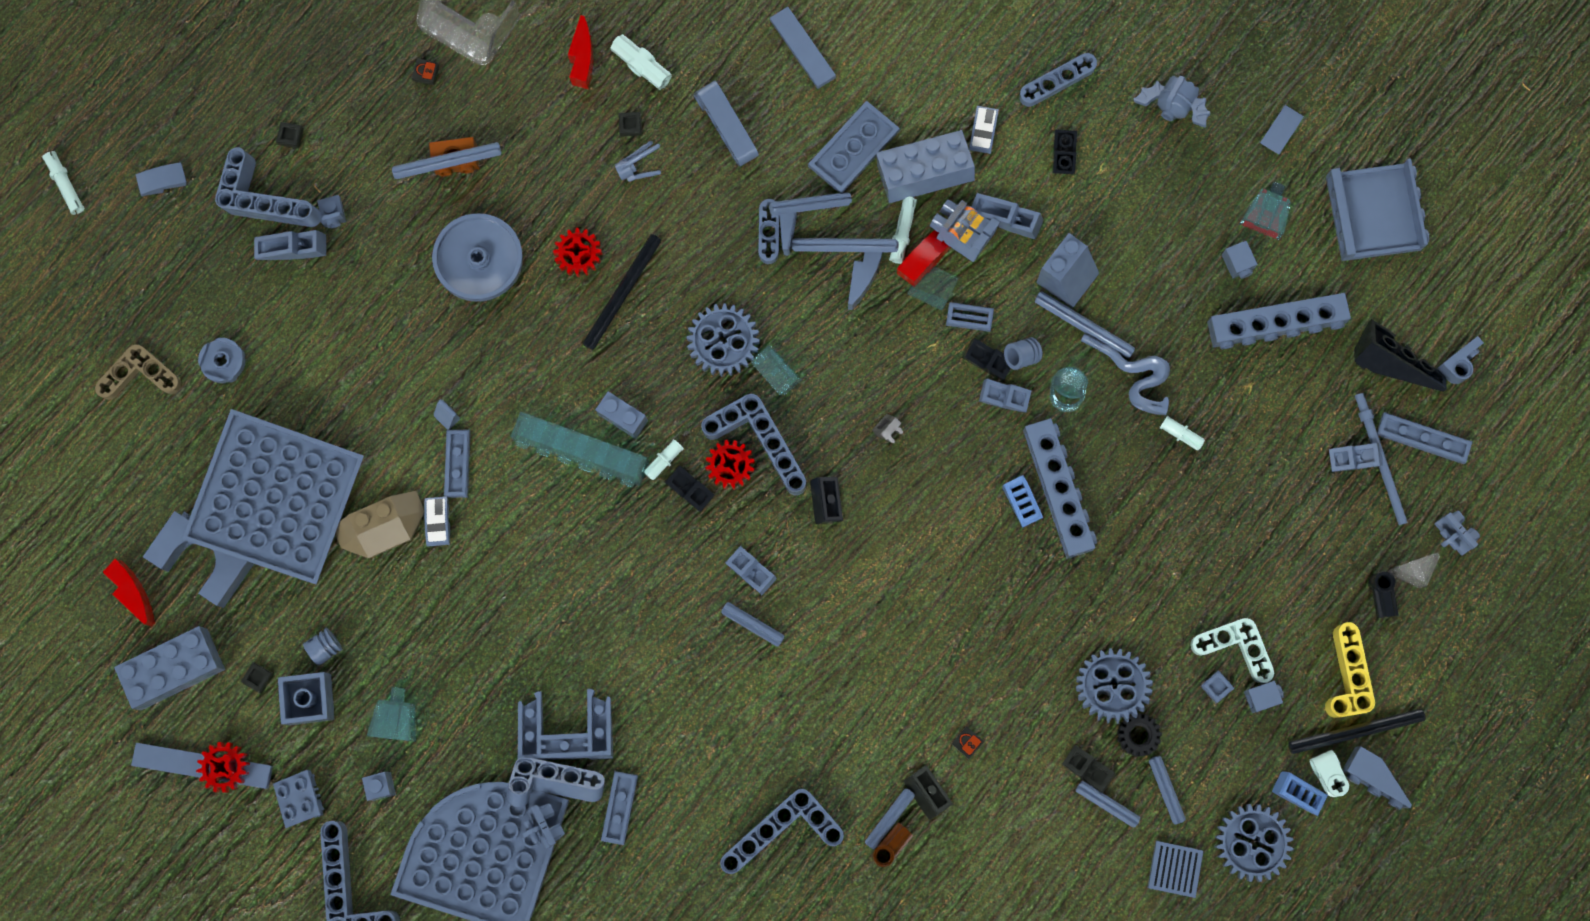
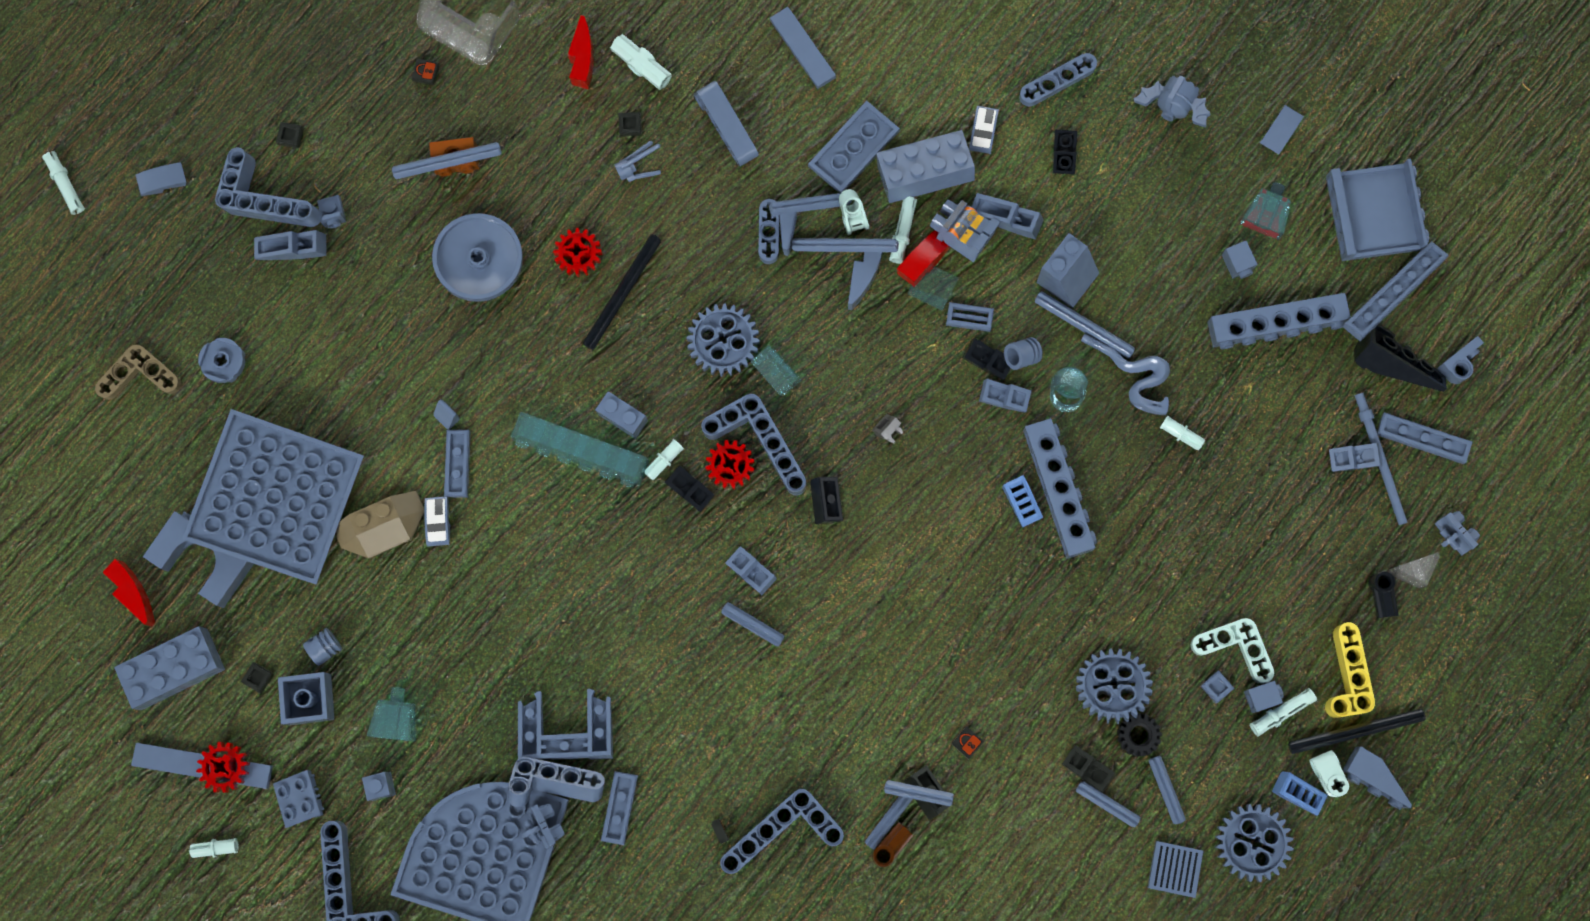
none -> light aqua axle [189,838,239,858]
none -> pearl dark grey tile [711,819,730,844]
none -> light aqua piece [839,189,869,235]
none -> sand blue axle [884,780,954,806]
none -> light aqua pin [1250,688,1317,737]
none -> sand blue tile [1343,241,1449,341]

